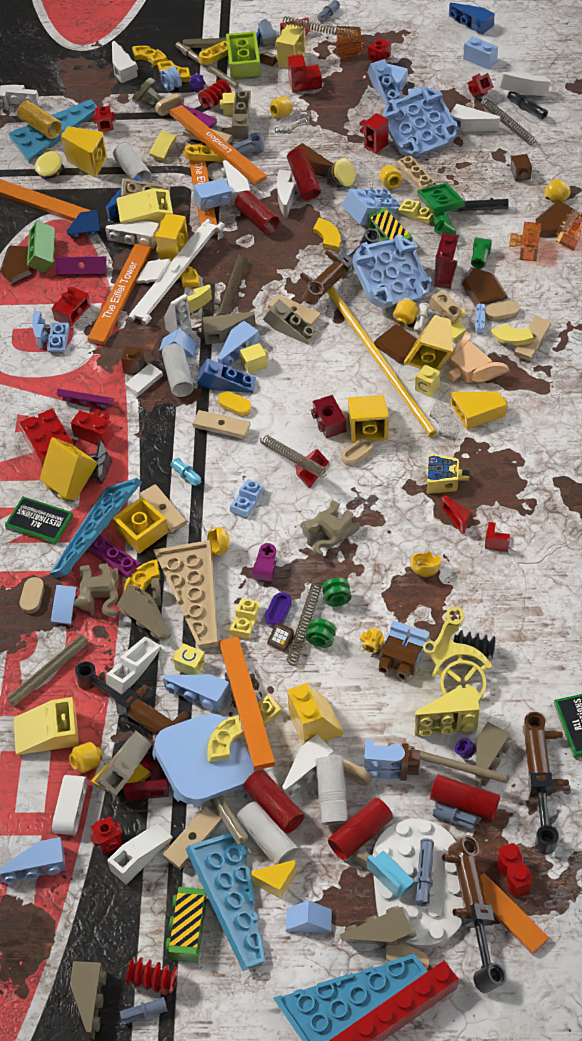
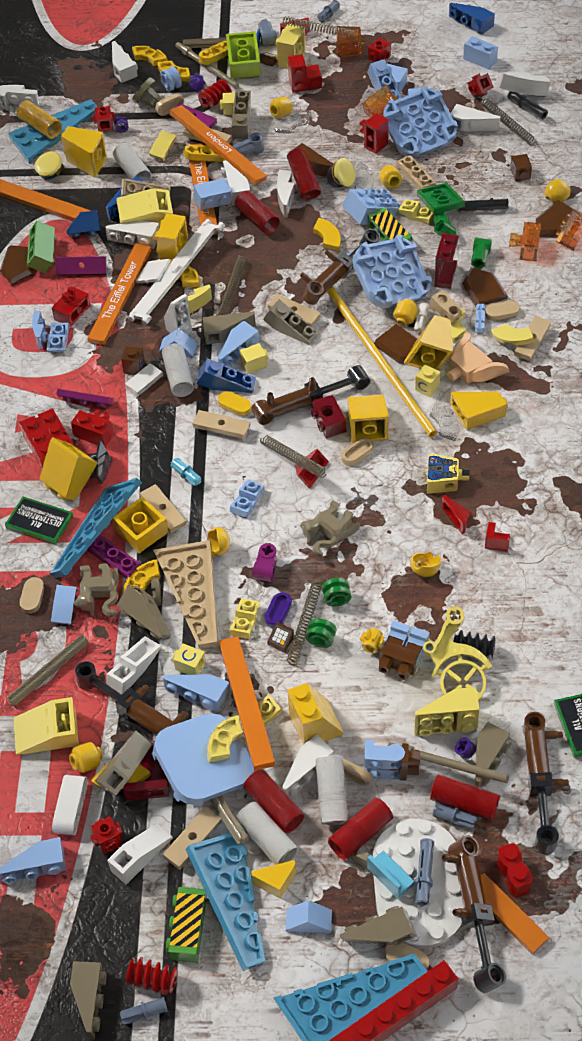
none -> dark purple bush [114,117,129,133]
none -> reddish brown piece [251,365,370,425]
none -> clear orange torso [362,85,398,117]

